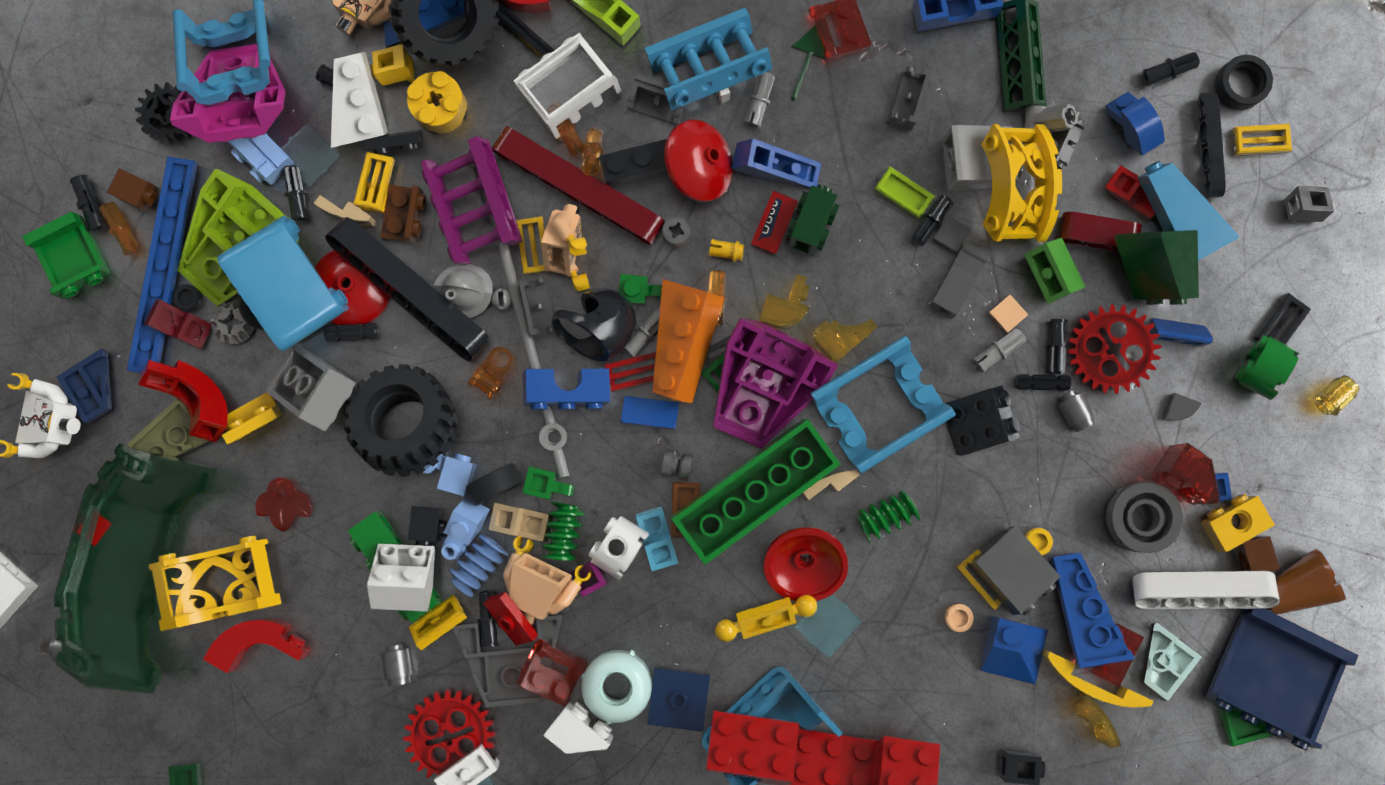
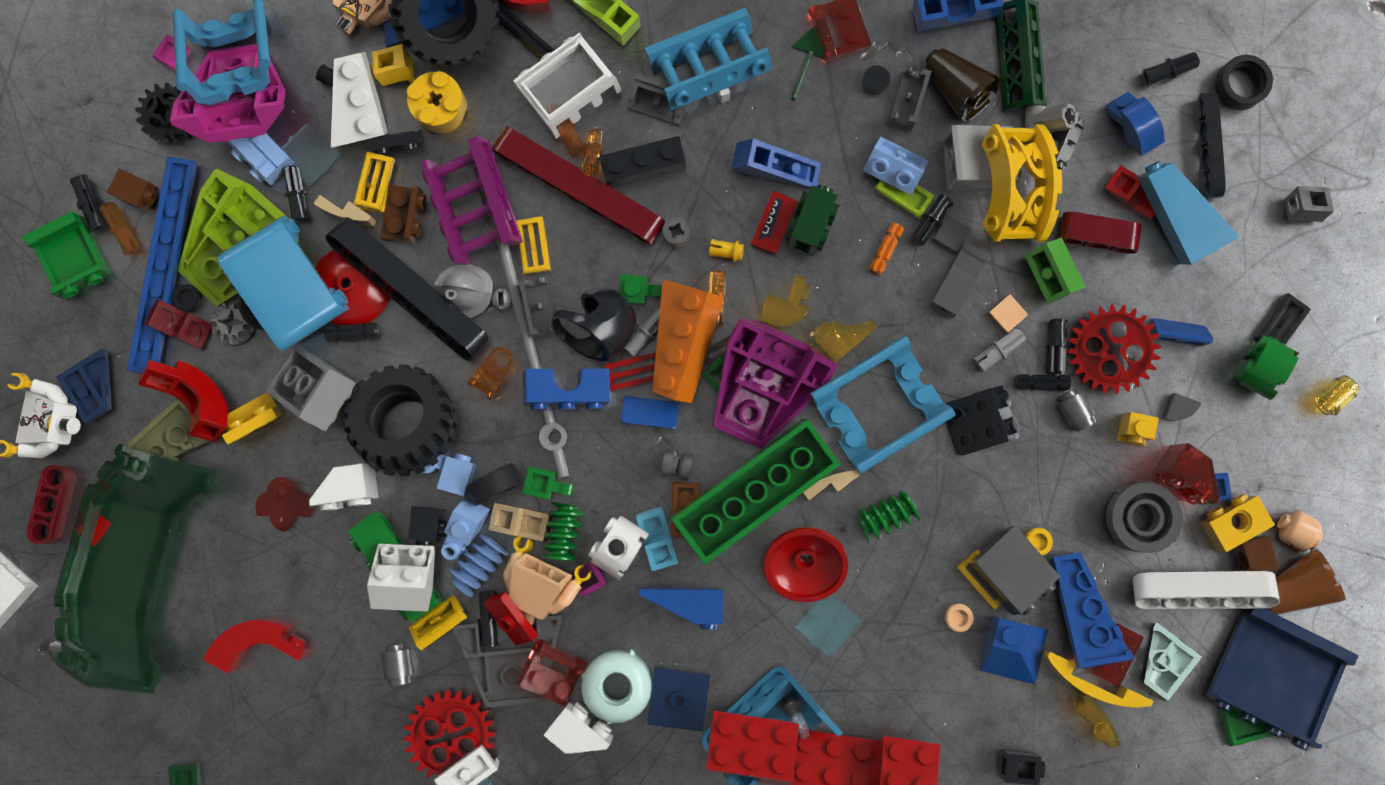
yellow fence [149,535,282,631] -> none
light nougat torso [541,204,590,291] -> none
red dish [664,120,733,202] -> none
yellow plate [715,595,817,642] -> none
light grey axle [744,72,775,128] -> none
dark green slope [1115,230,1199,305] -> none
yellow tile [1232,124,1292,156] -> none
none -> dark red beam [26,465,77,545]
none -> dark pink tile [152,34,192,72]
none -> white slope [309,463,379,511]
none -> blue slope [639,587,723,629]
none -> clear piece [782,697,810,739]
none -> black tile [862,65,890,94]
none -> light blue bracket [863,136,929,194]
none -> orange axle [869,222,904,275]
none -> dark brown cone [925,48,1002,122]
none -> yellow brick [1117,412,1159,447]
none -> light nougat head [1277,510,1324,552]

